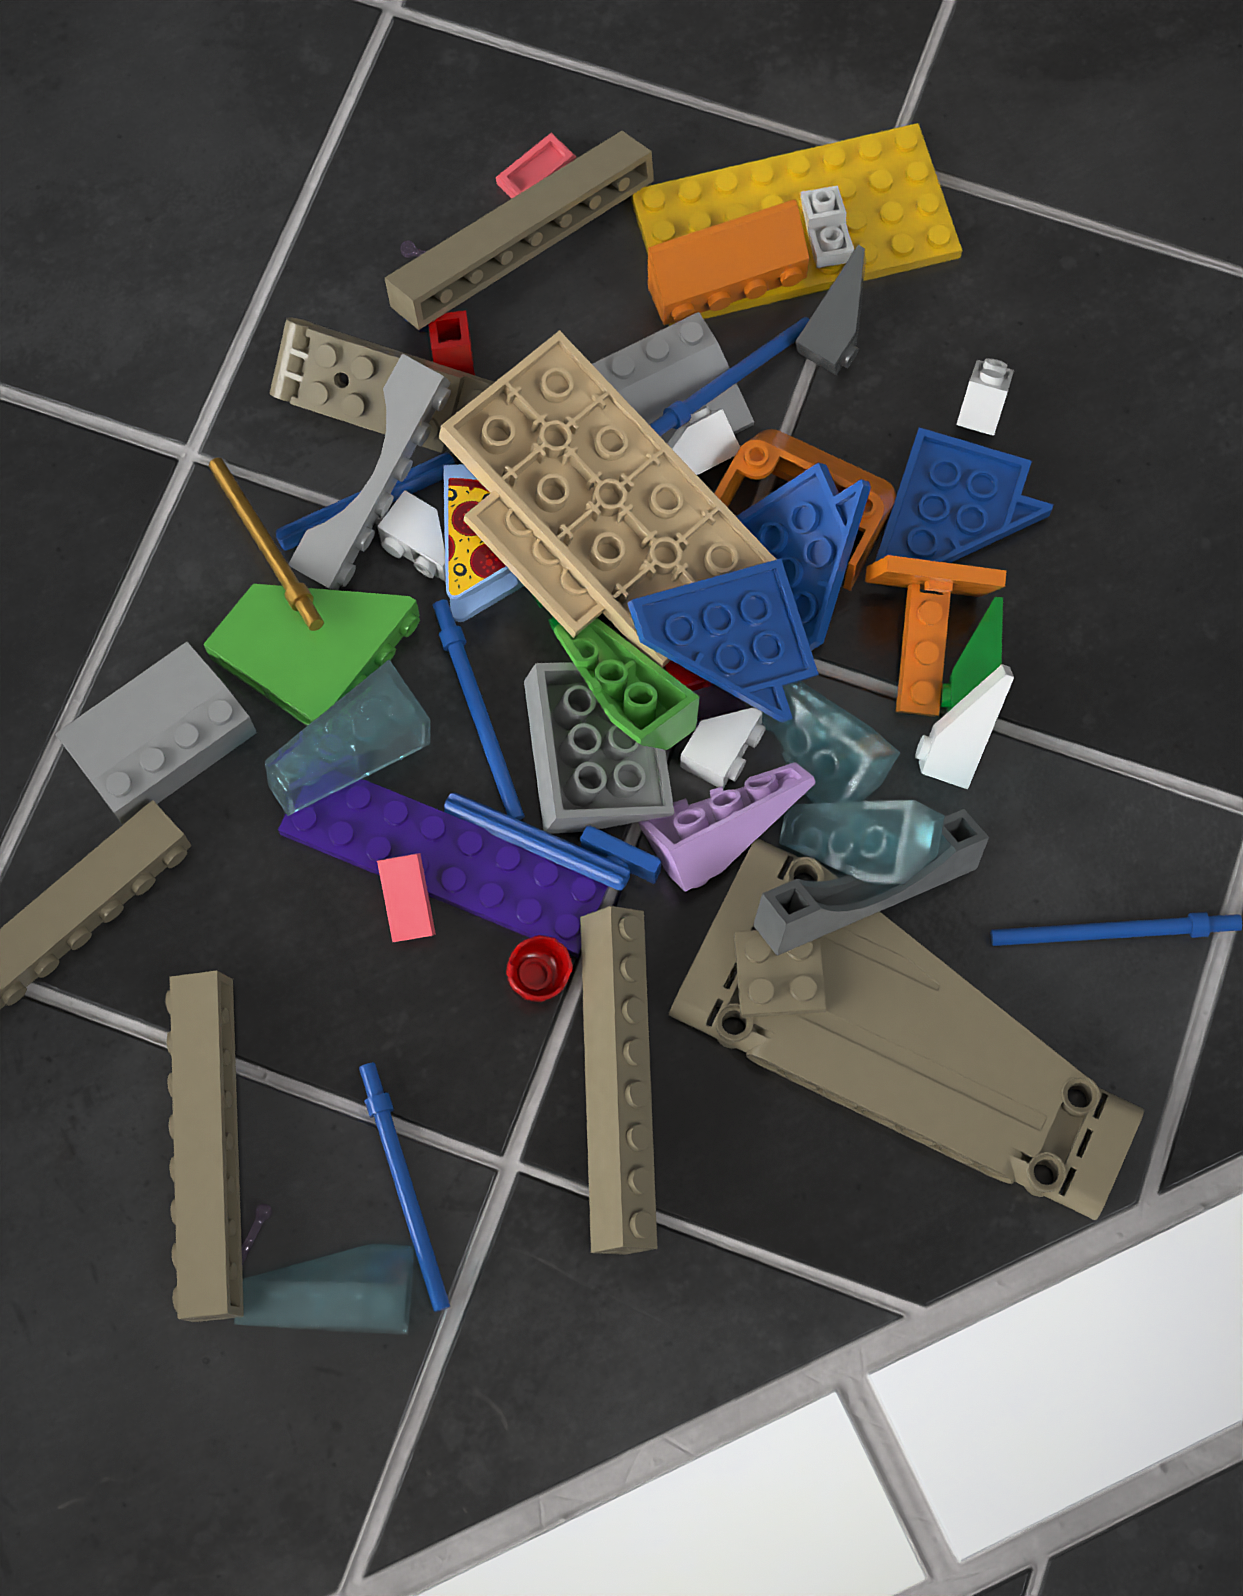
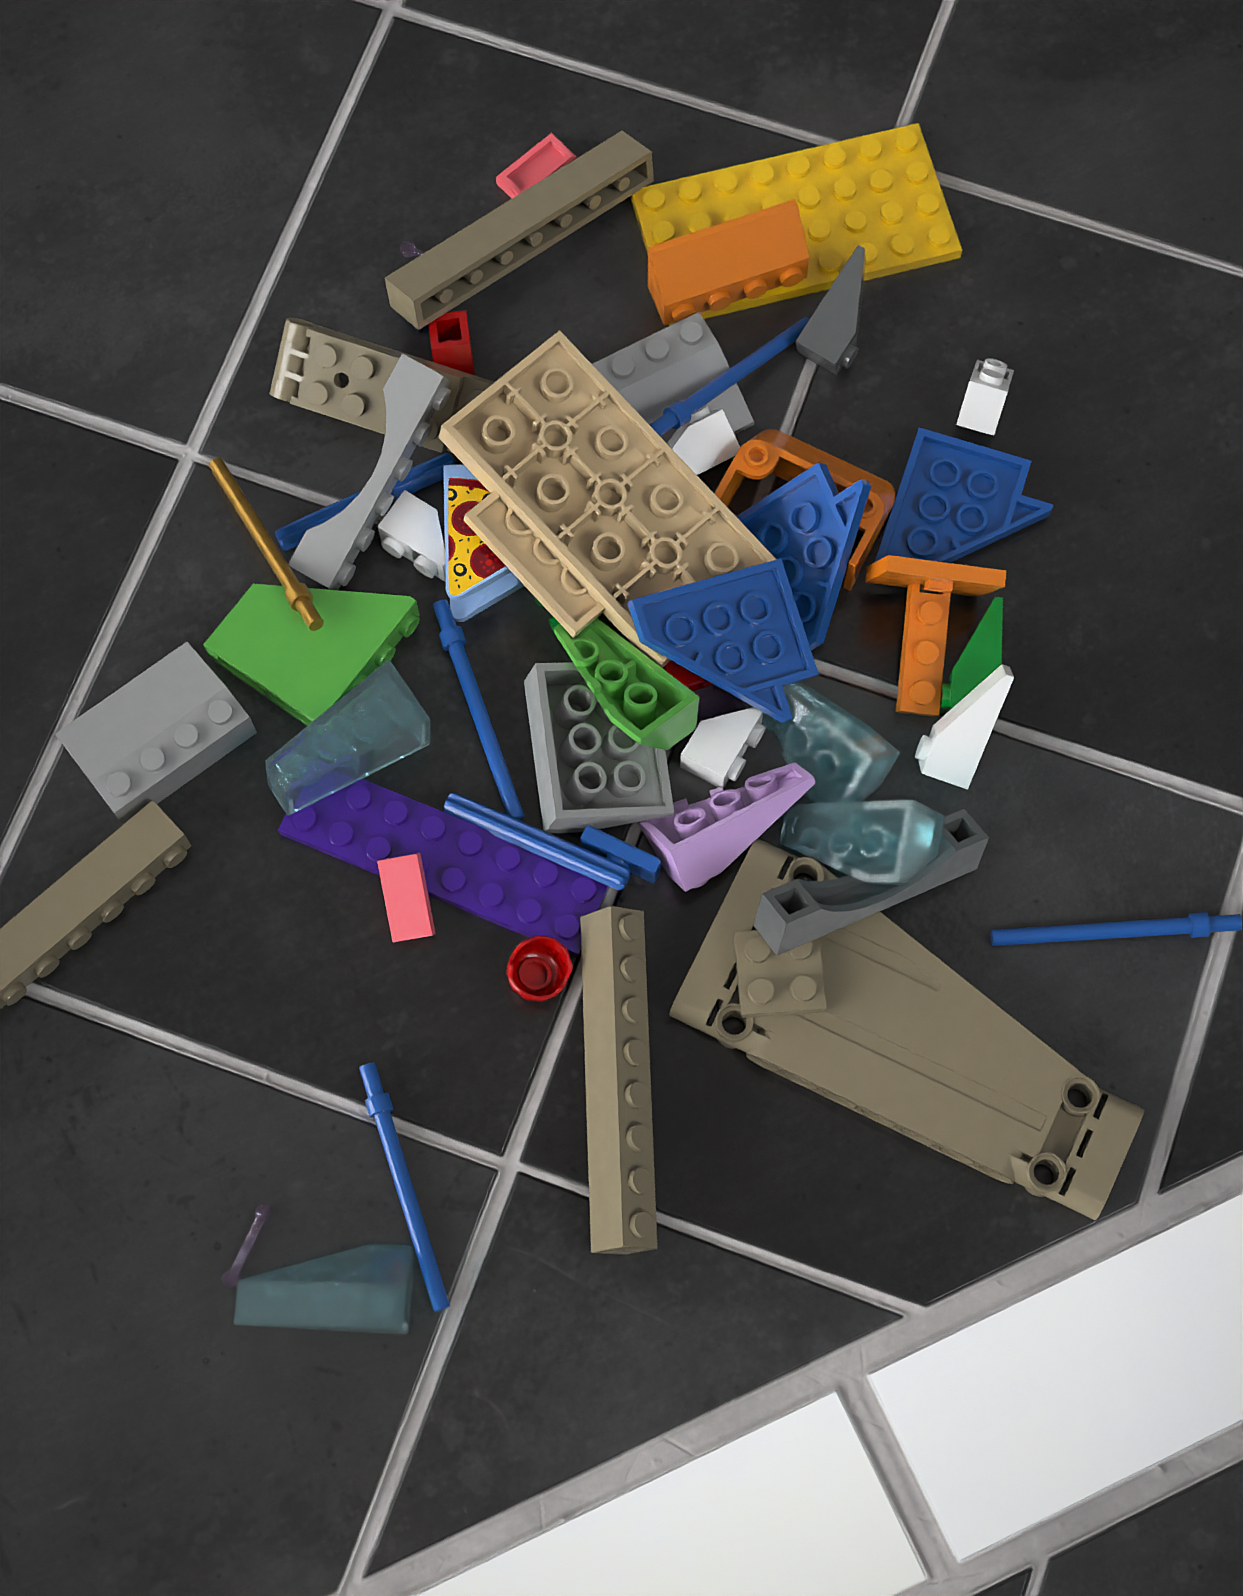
dark tan brick [166,971,244,1322] -> none
white slope [801,186,854,268] -> none

